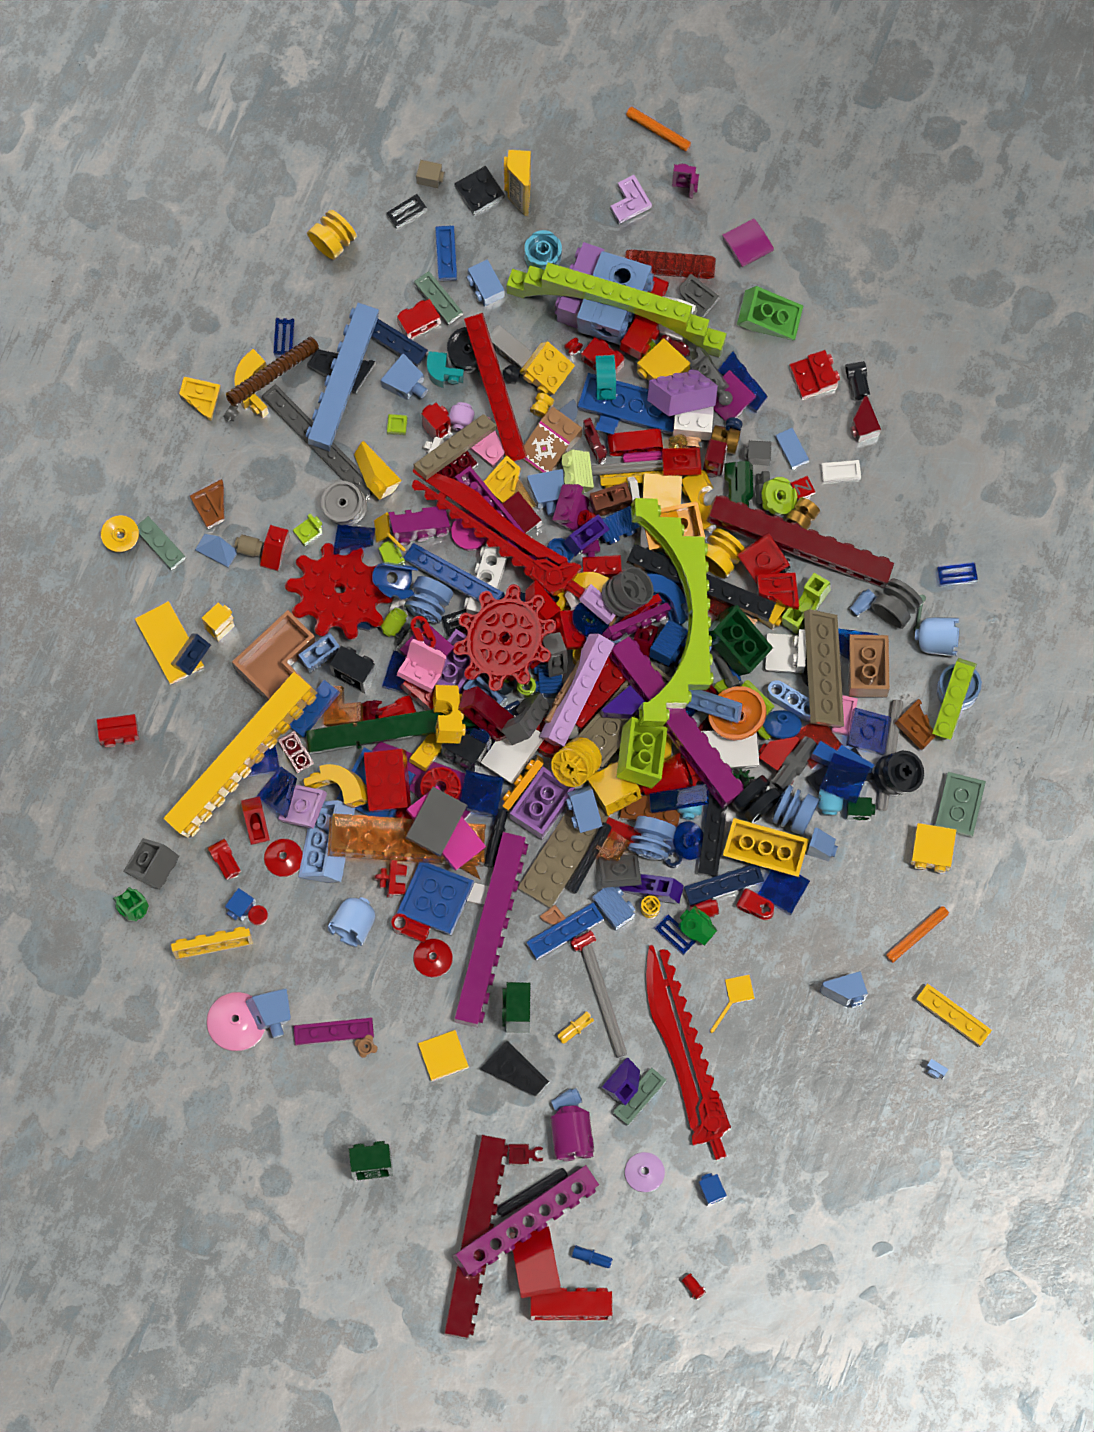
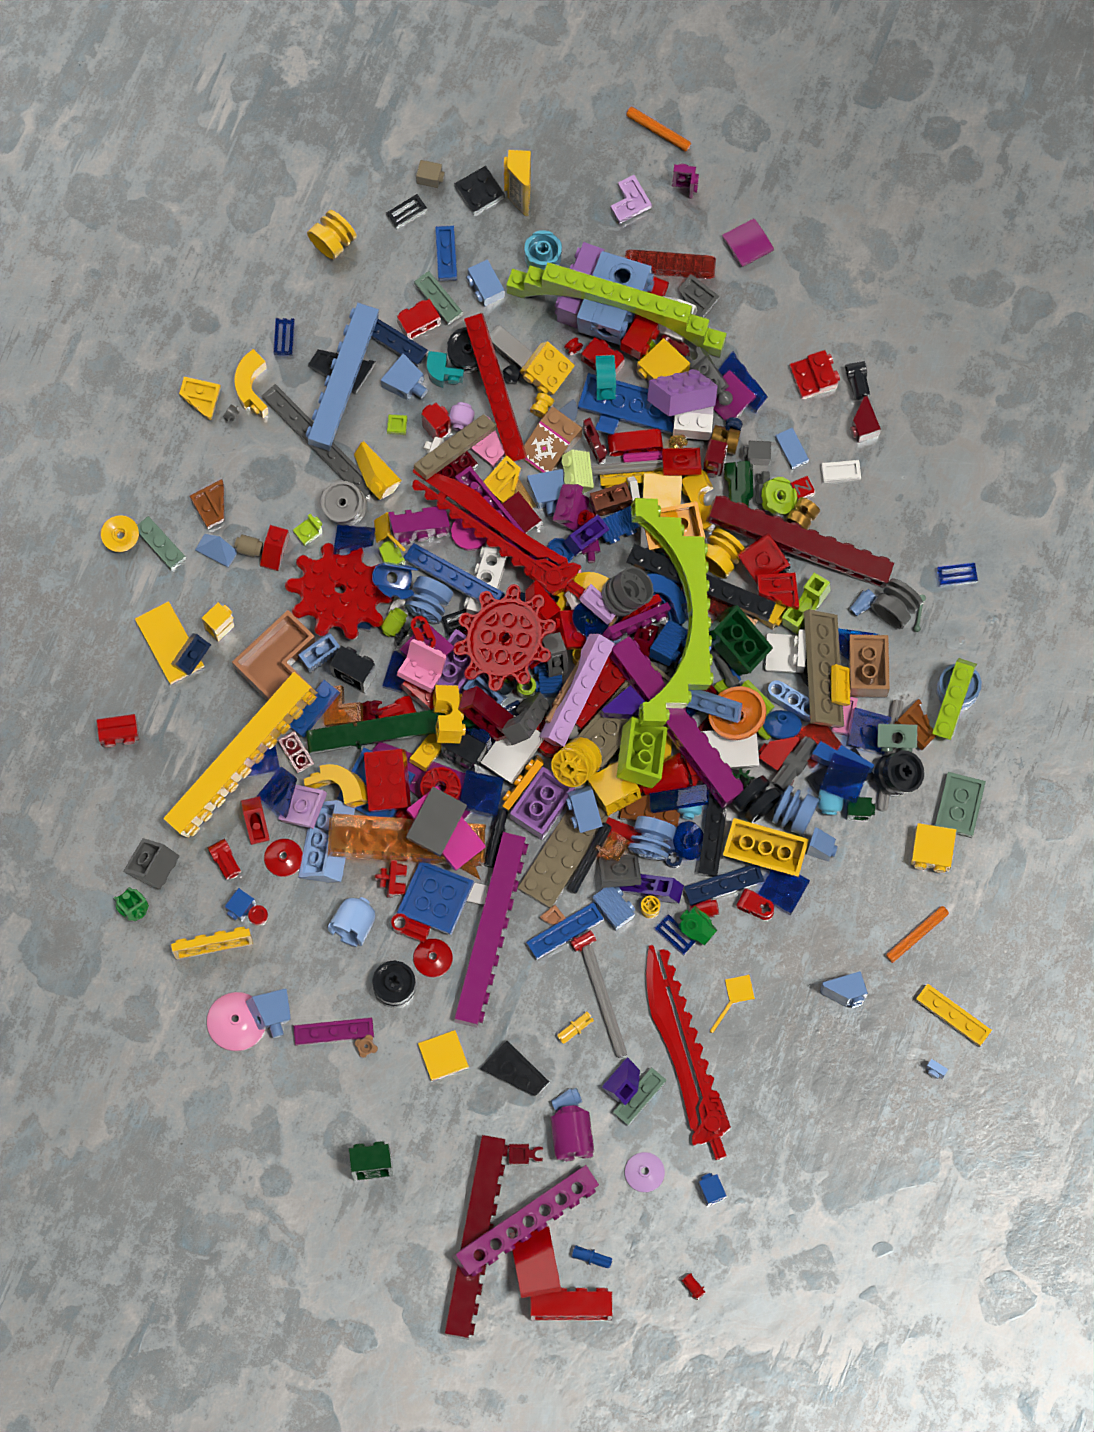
reddish brown piece [226,336,319,407] -> none
black axle [497,1168,568,1217] -> none
dark green brick [502,982,531,1033] -> none
red brick [582,555,622,579] -> none
light nougat bush [684,437,701,449] -> none
bright green slope [737,286,803,341] -> none
light blue cylinder [915,617,959,656] -> none
none -> black wheel [372,960,416,1008]
none -> yellow plate [831,664,850,706]
none -> sand green brick [877,724,917,752]

